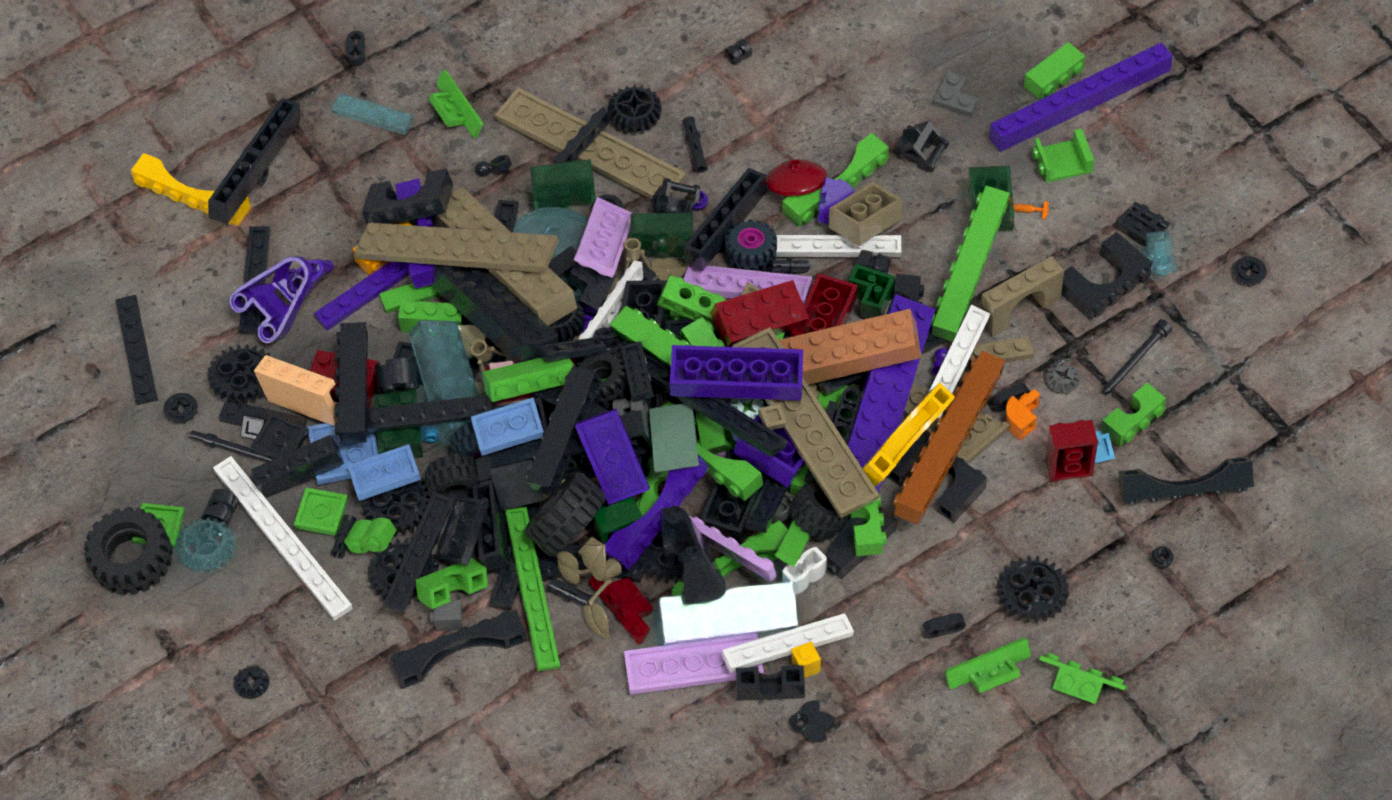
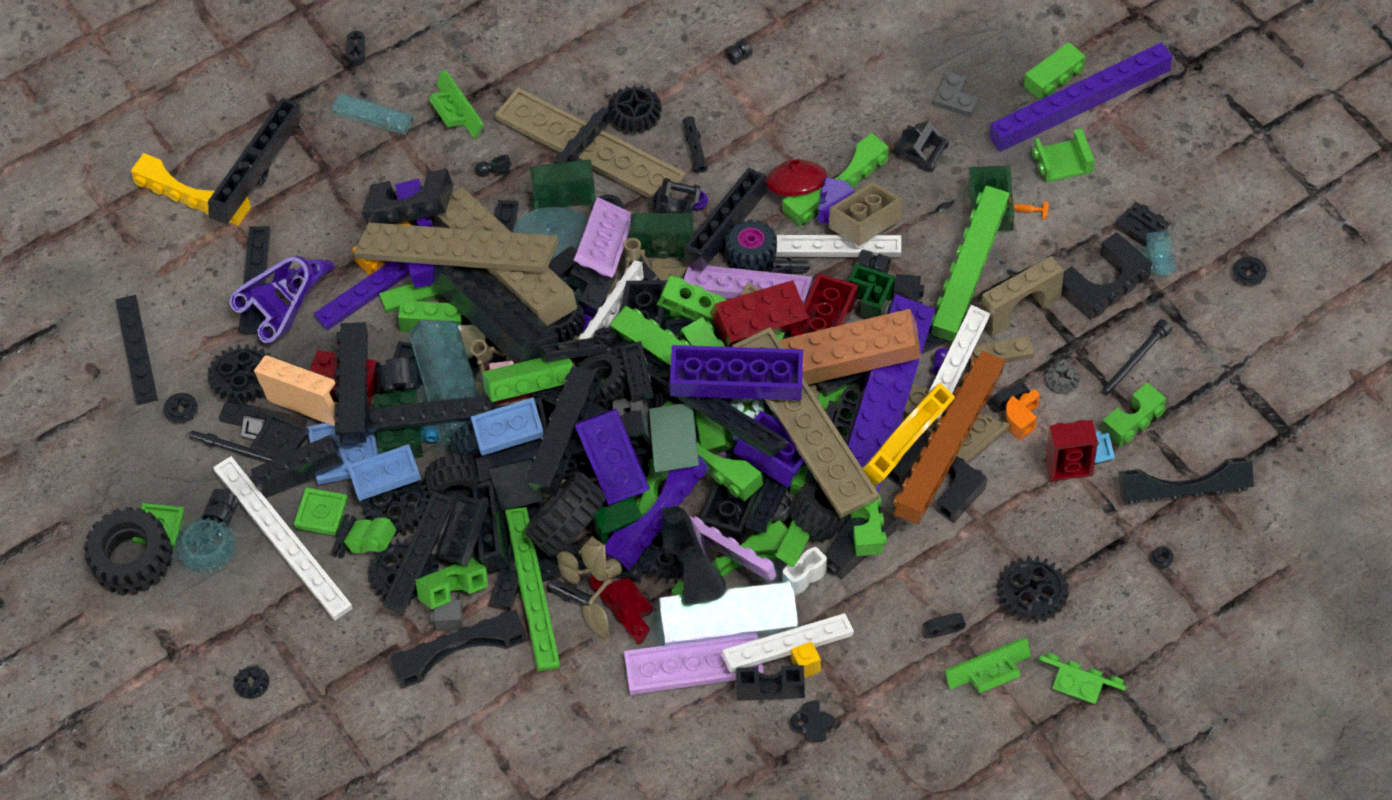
dark tan tile [758,404,787,430] -> none

